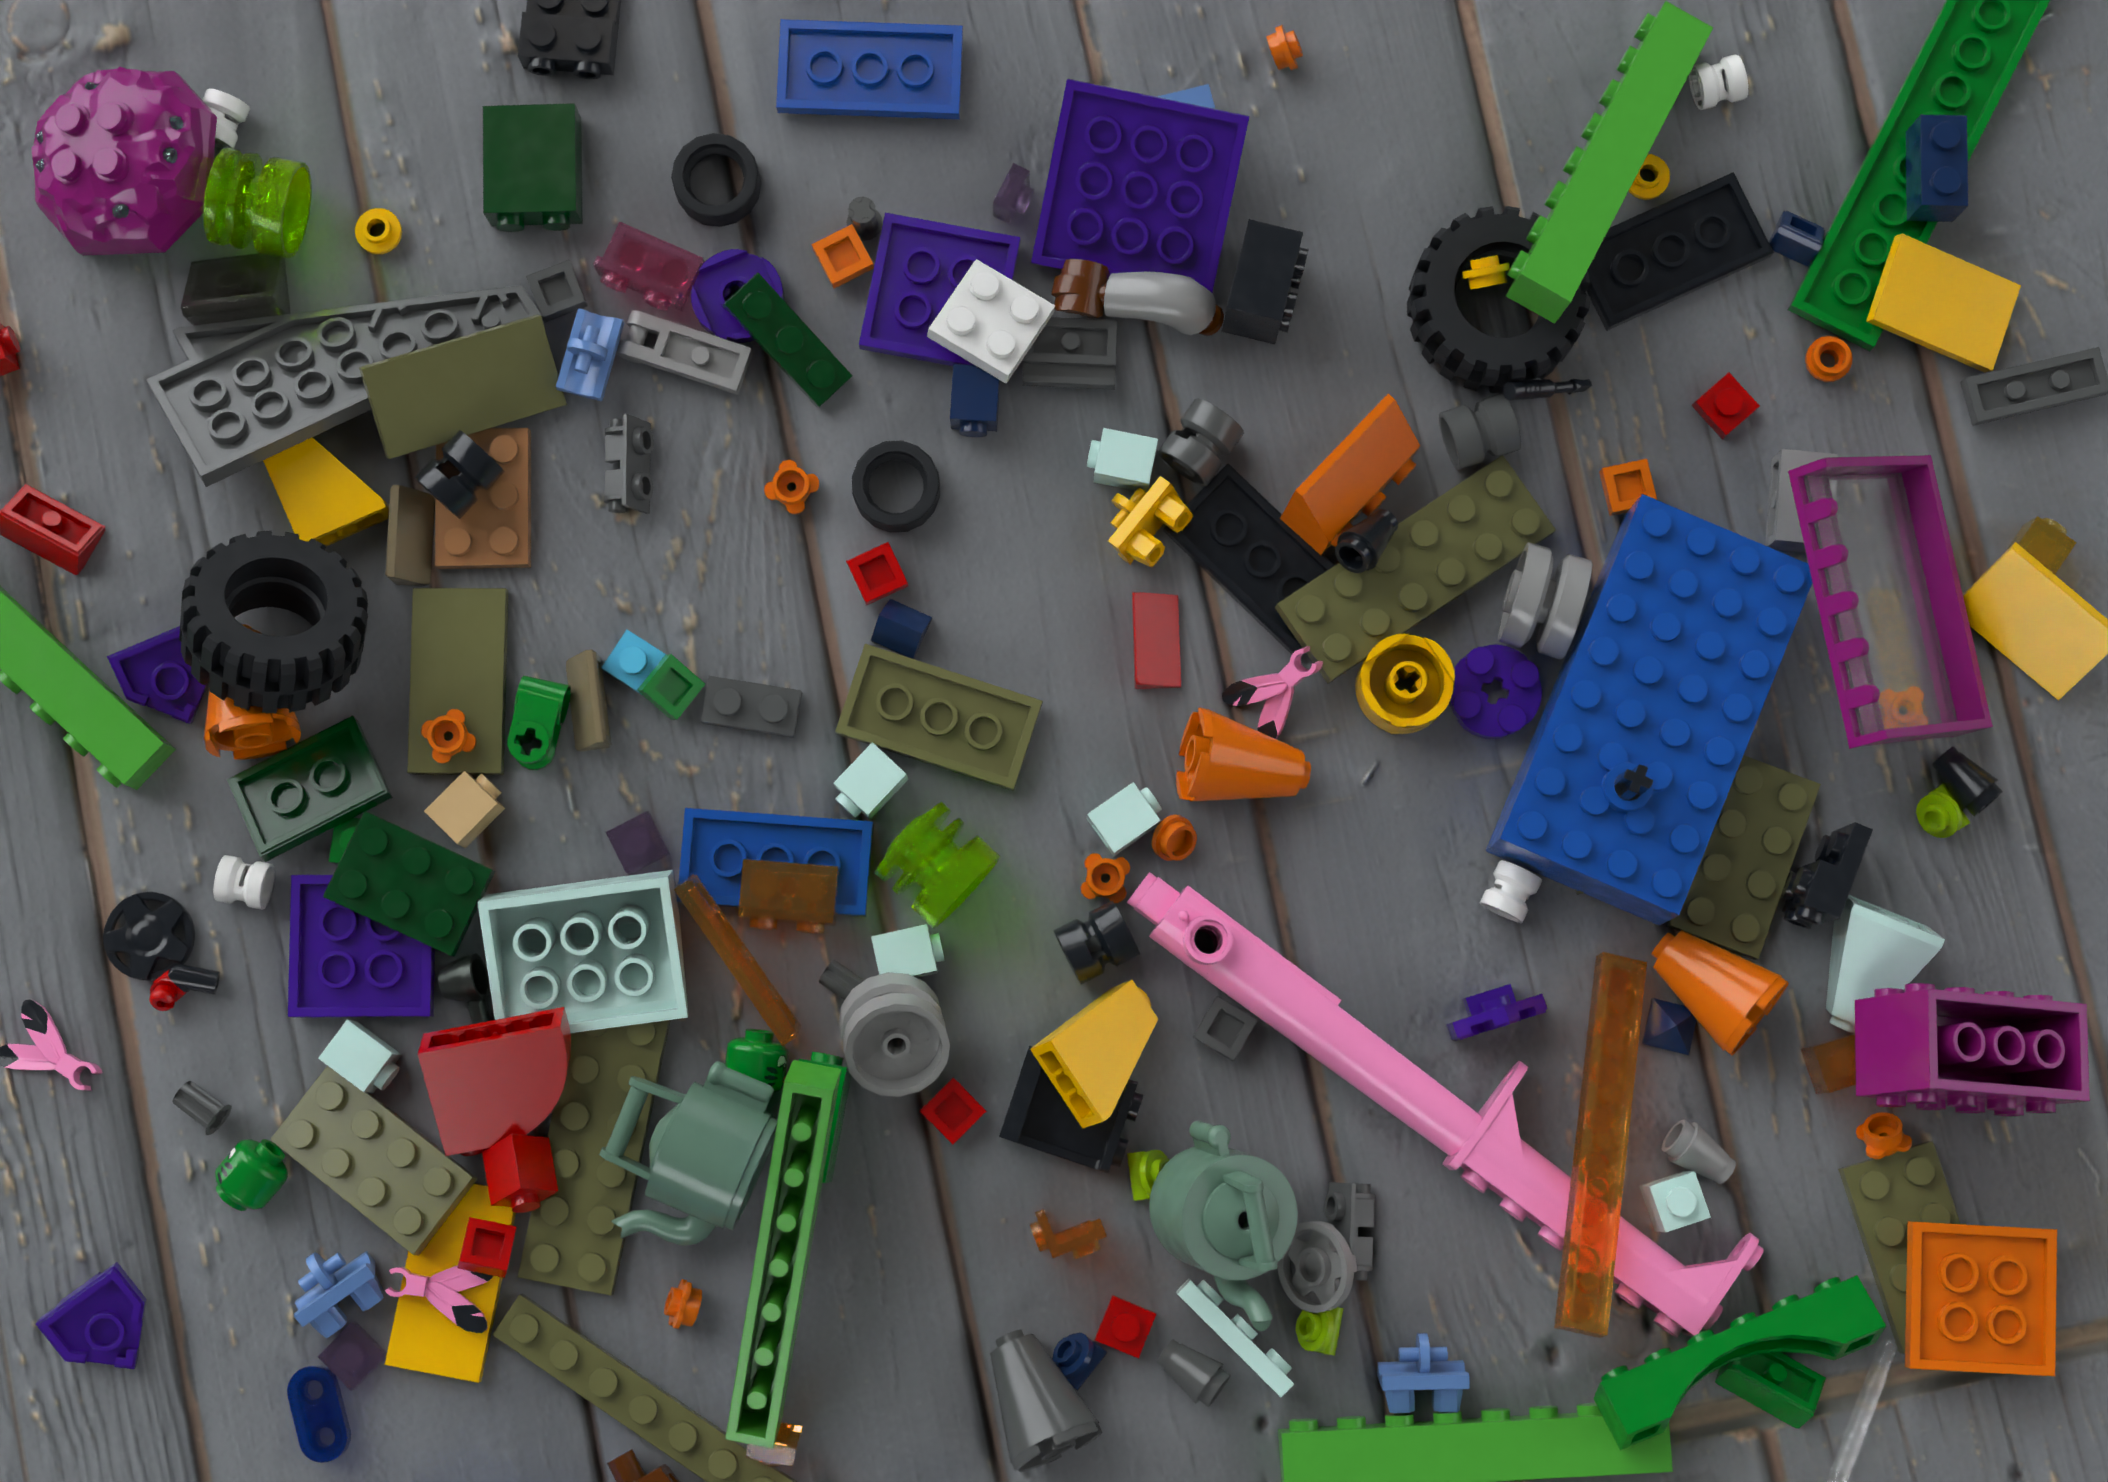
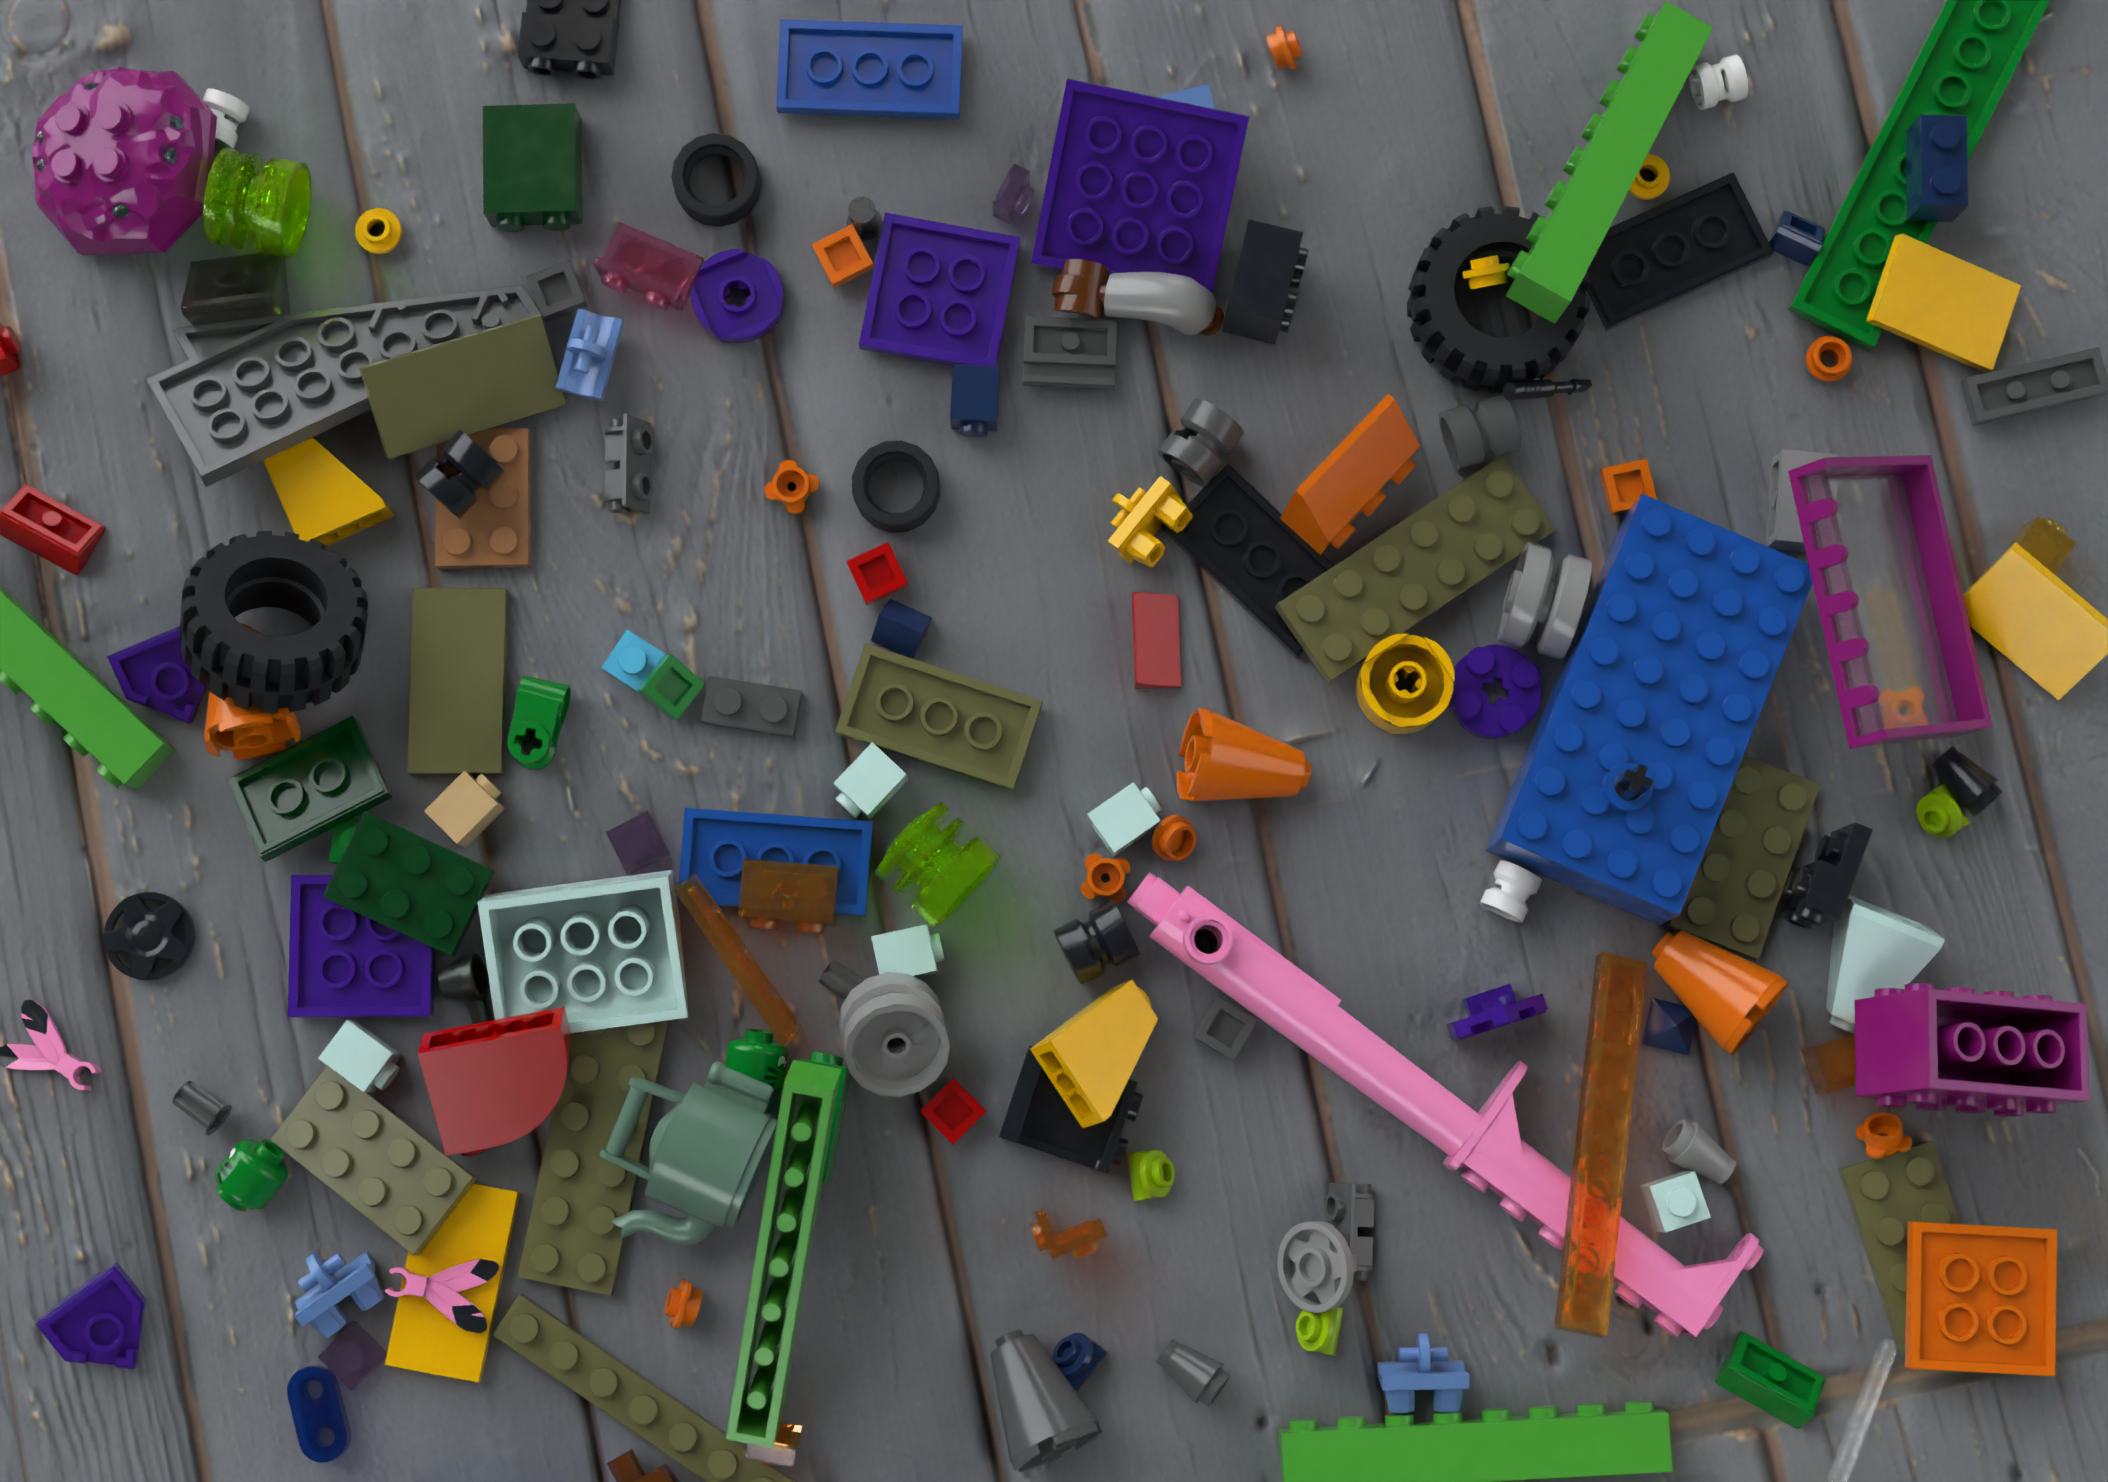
arm [149,964,220,1011] -> none
white wheel [213,855,275,910] -> none
dark tan slope [385,485,435,586] -> none
orange plate [421,709,476,764] -> none
red plate [457,1217,517,1278] -> none
red brick [482,1134,558,1213] -> none
dark tan slope [566,649,612,752] -> none
light grey plate [616,310,753,395] -> none
dark green plate [723,273,853,407] -> none
white plate [927,259,1055,384] -> none
light aqua brick [1087,428,1158,492] -> none
red plate [1094,1295,1157,1359] -> none
sand green piece [1149,1120,1298,1331] -> none
light aqua plate [1176,1278,1294,1397] -> none
bright pink piece [1222,646,1323,739] -> none
black cone [1335,509,1398,573] -> none
green arch [1593,1275,1886,1451] -> none
red plate [1692,372,1760,440] -> none

